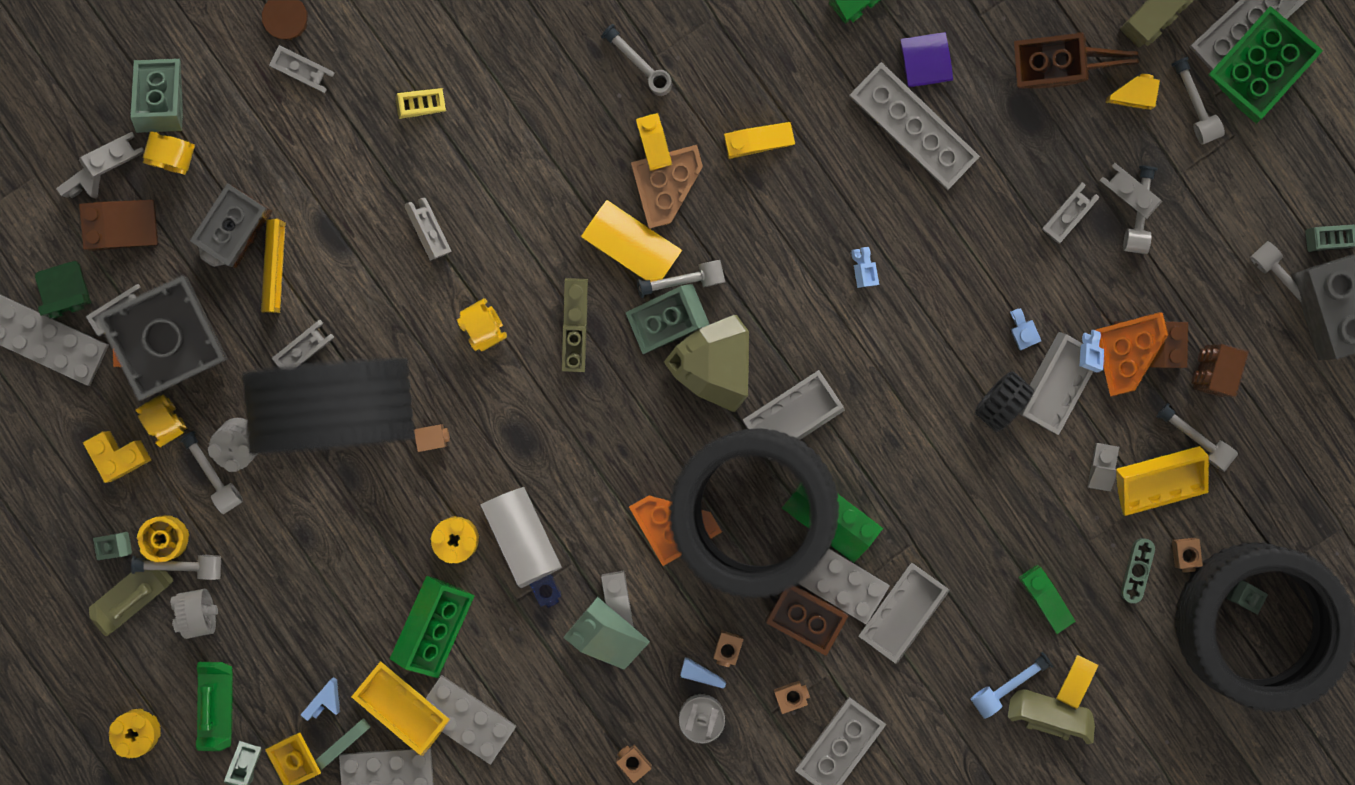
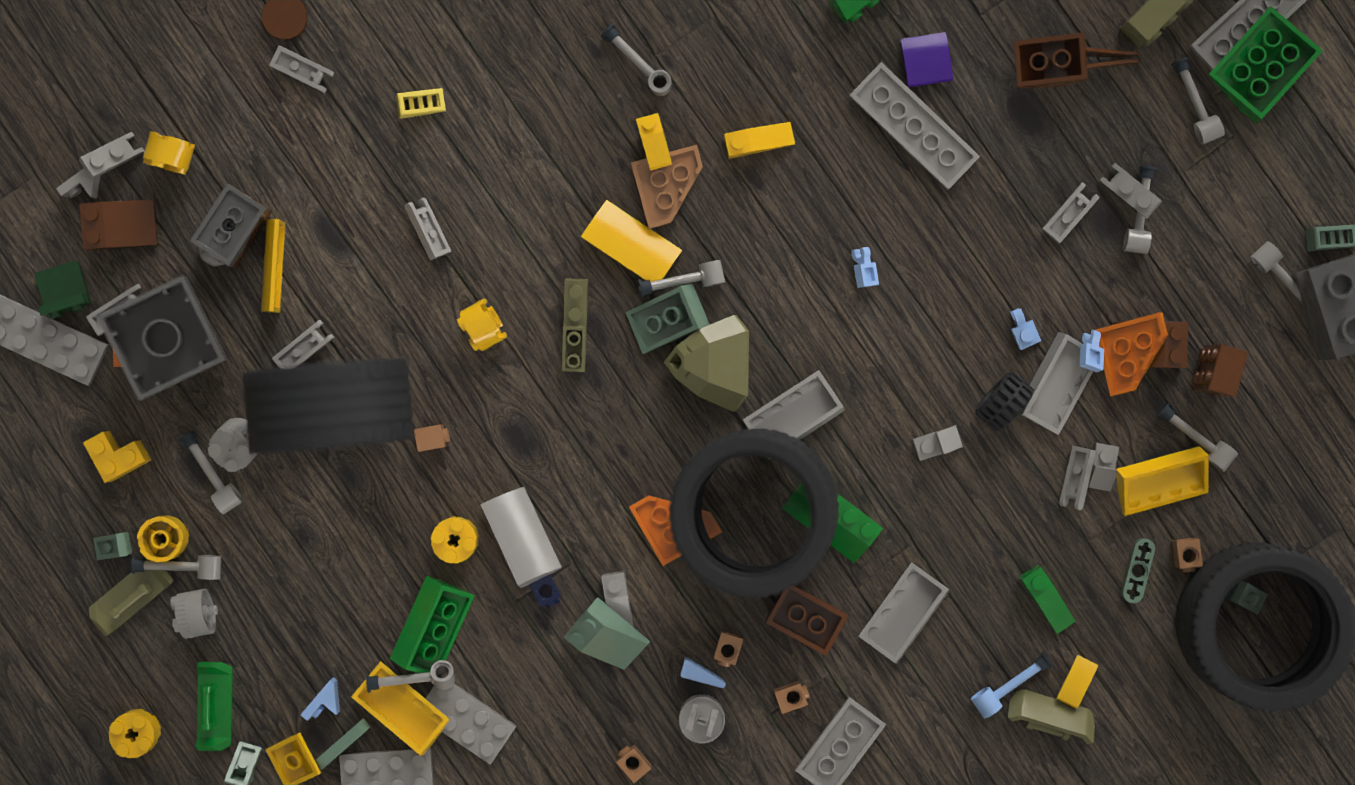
sand green slope [131,59,183,133] -> none
yellow brick [135,394,188,447] -> none
light grey plate [799,549,890,625] -> none
yellow slope [1106,74,1160,110] -> none
none -> light grey piece [366,660,455,693]
none -> light grey slope [912,425,963,461]
none -> light grey hinge [1059,446,1096,510]

